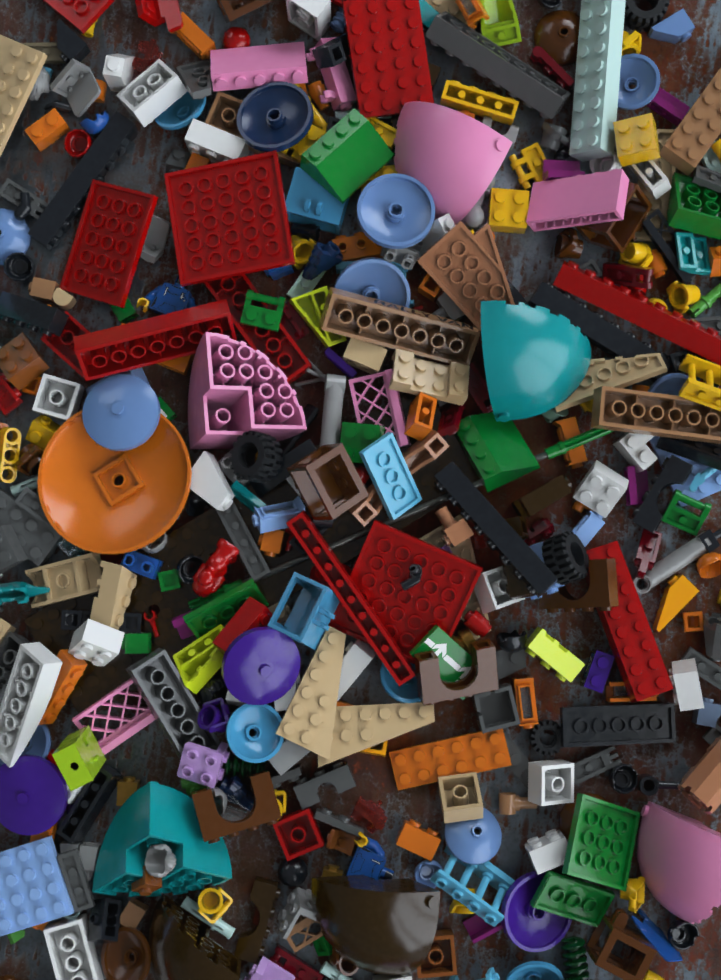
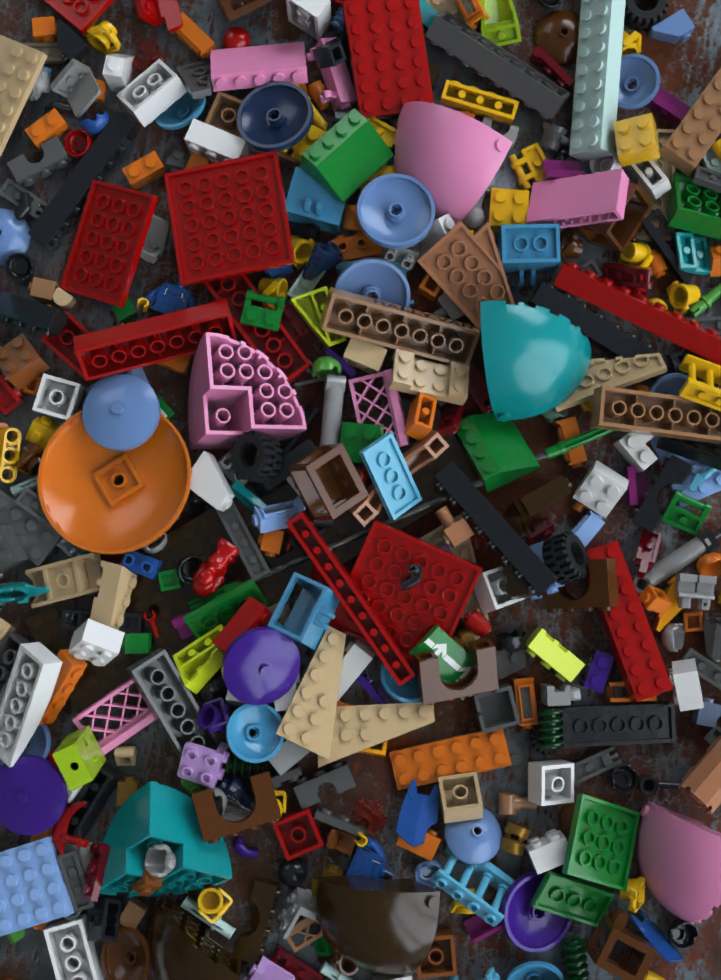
none -> dark grey arch [7,136,71,187]
none -> orange brick [32,16,57,43]
none -> red piece [52,801,89,855]
none -> dark red plate [81,843,110,902]
none -> yellow piece [87,20,121,56]
none -> tan brick [114,746,137,766]
none -> orange brick [122,150,166,190]
none -> dark purple arm [233,836,259,859]
none -> yellow piece [258,277,288,310]
none -> bright green hair [312,356,342,380]
none -> orange piece [342,205,361,232]
none -> dark purple plate [356,673,391,704]
none -> blue shield [396,779,439,847]
none -> dark azure piece [496,224,561,286]
none -> pearl gold wheel [500,820,531,856]
none -> dark green piece [537,707,563,749]
none -> light grey hips [540,683,581,706]
none -> orange brick [639,585,673,617]
none -> light grey hair [661,623,684,652]
none -> light grey hips [675,573,717,610]

